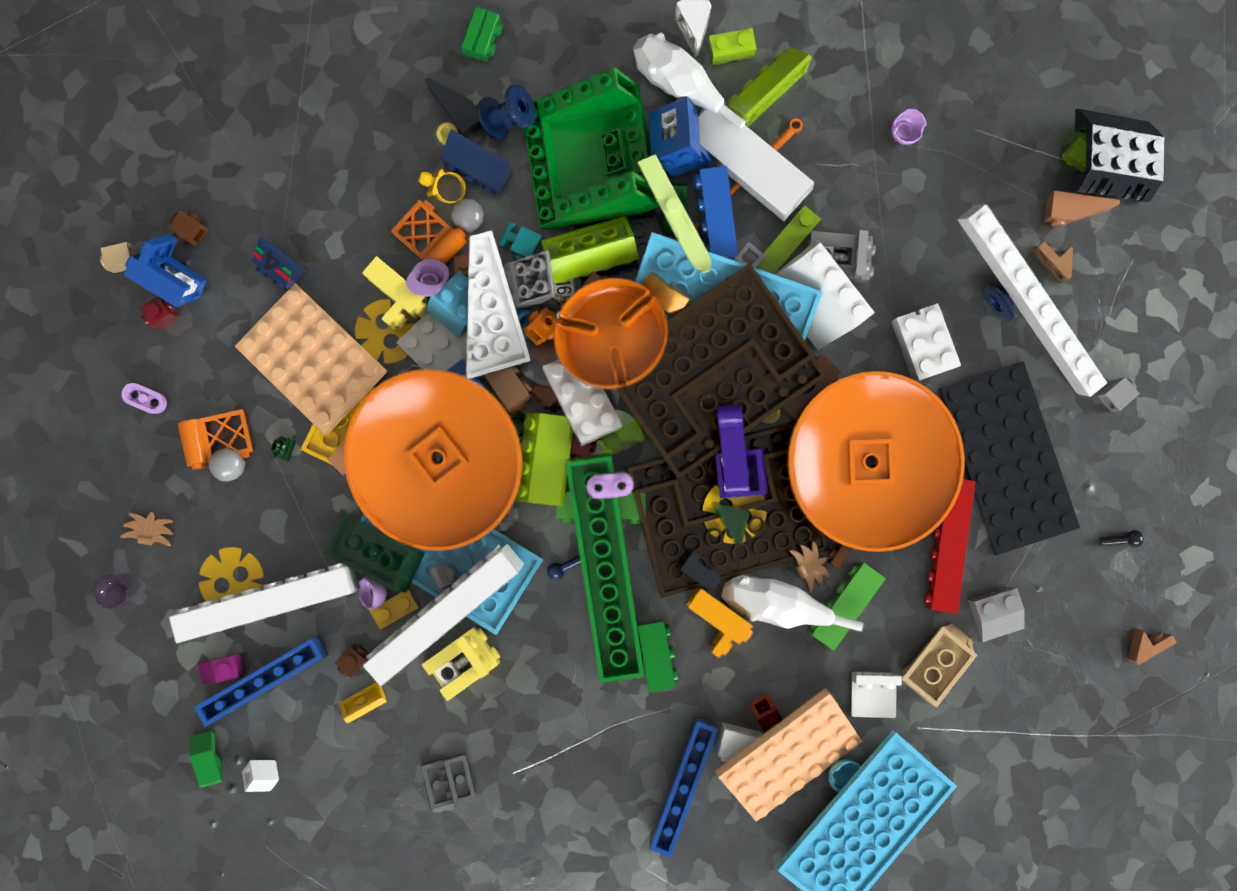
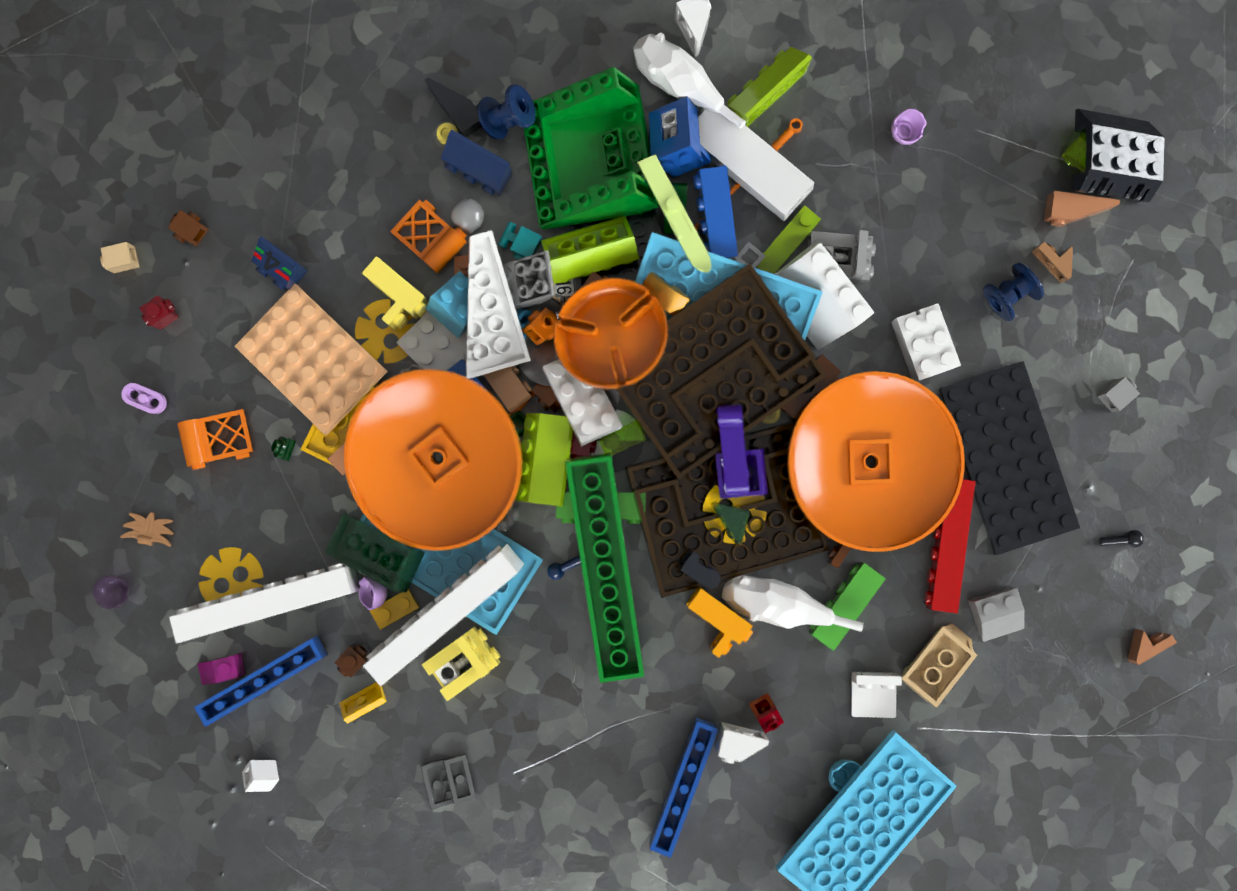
blue brick [124,234,207,307] -> none
green slope [190,731,223,788] -> none
light grey hair [208,448,246,482] -> none
lavender piece [406,259,449,296] -> none
yellow piece [418,169,466,204] -> none
light grey plate [429,564,455,591] -> none
green brick [460,7,503,62] -> none
lavender plate [587,472,633,498] -> none
green brick [637,620,679,692] -> none
lime brick [708,28,757,66] -> none
light nougat plate [715,688,863,822] -> none
medium nougat piece [789,541,831,593] -> none
white brick [957,204,1107,397] -> none

